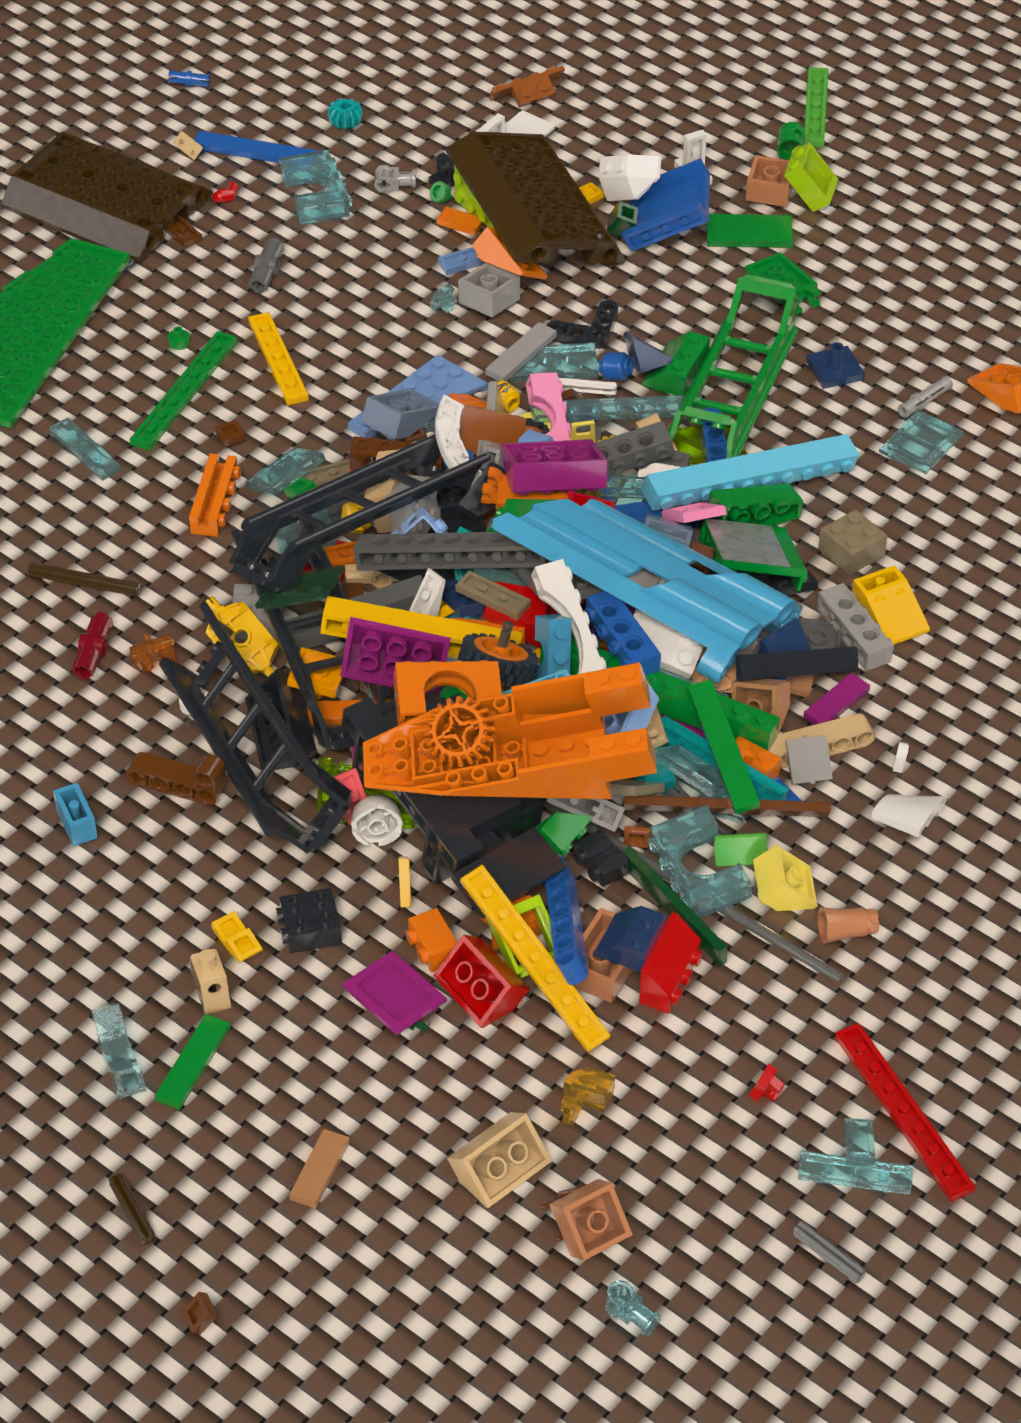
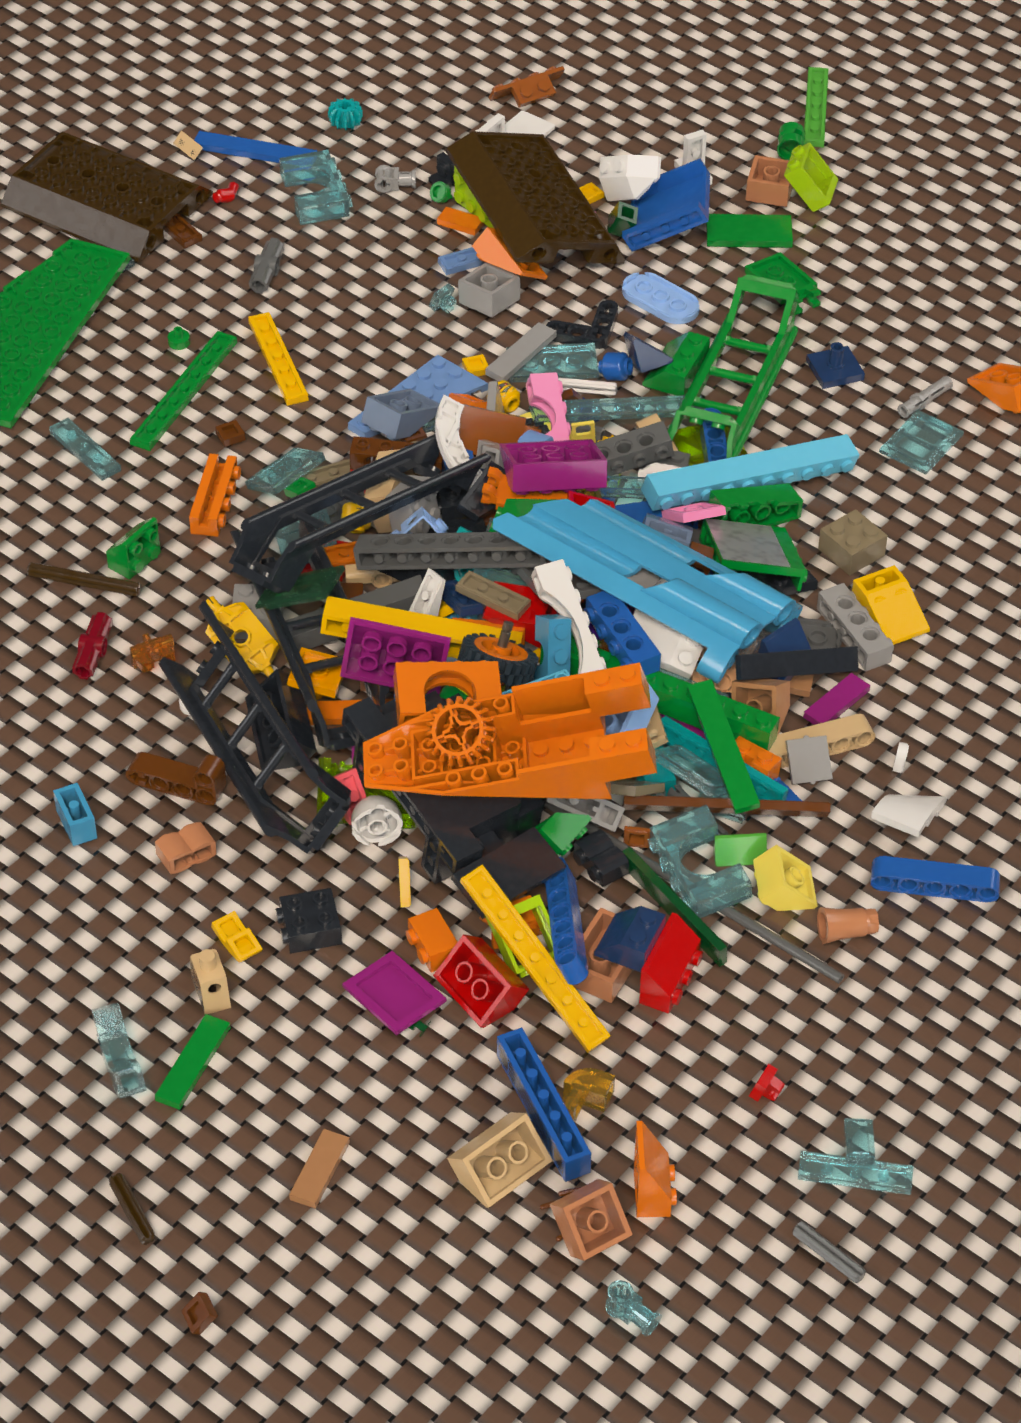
blue pin [168,70,210,88] -> none
red tile [835,1023,976,1202] -> none
none -> green slope [106,517,161,580]
none -> nougat brick [155,822,217,874]
none -> yellow tile [462,354,489,377]
none -> blue brick [497,1027,591,1182]
none -> light blue tile [622,272,699,324]
none -> orange slope [633,1121,677,1217]
none -> blue beam [871,856,1000,902]

